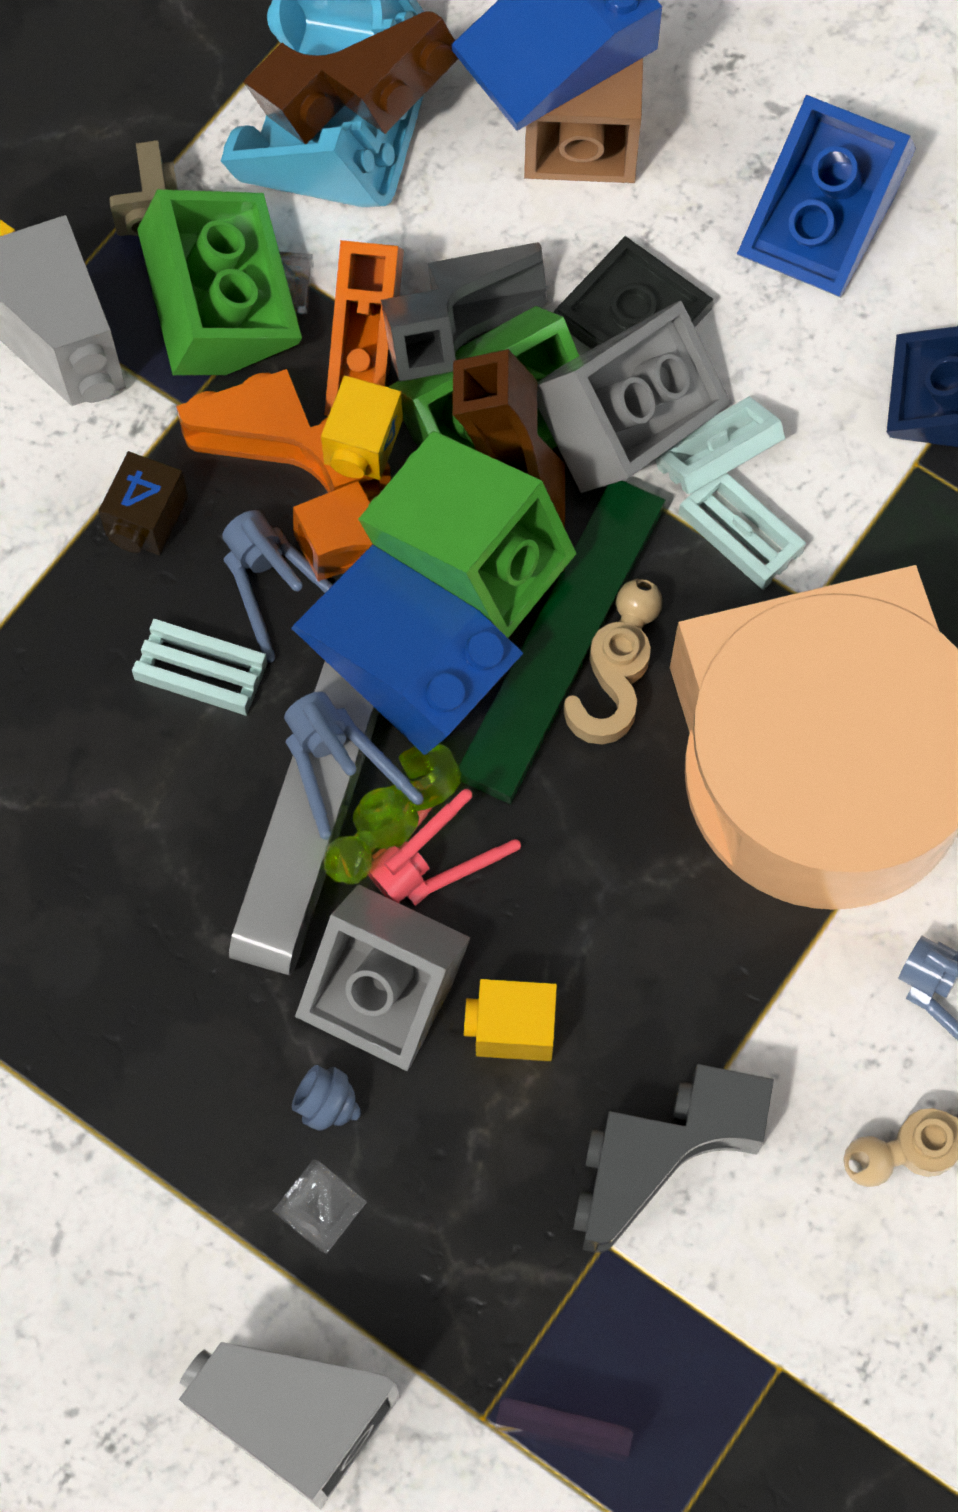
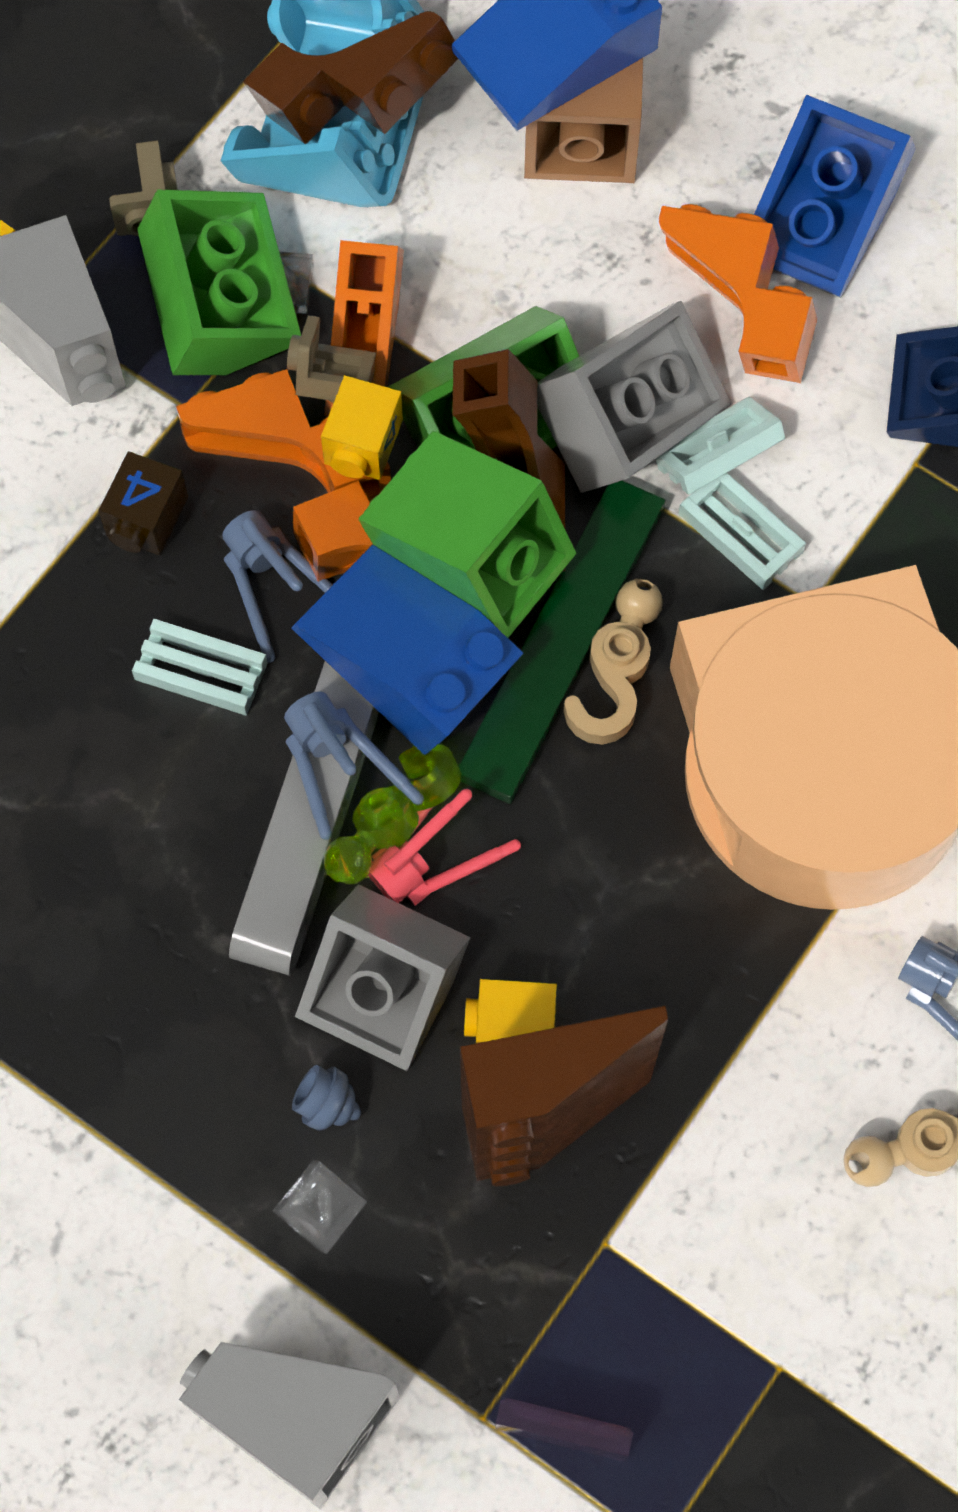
dark grey arch [381,242,548,382] -> none
pearl dark grey tile [553,236,714,349] -> none
dark grey arch [573,1064,774,1253] -> none
none -> dark tan bracket [287,315,376,403]
none -> reddish brown slope [460,1006,668,1187]
none -> orange arch [659,204,817,383]

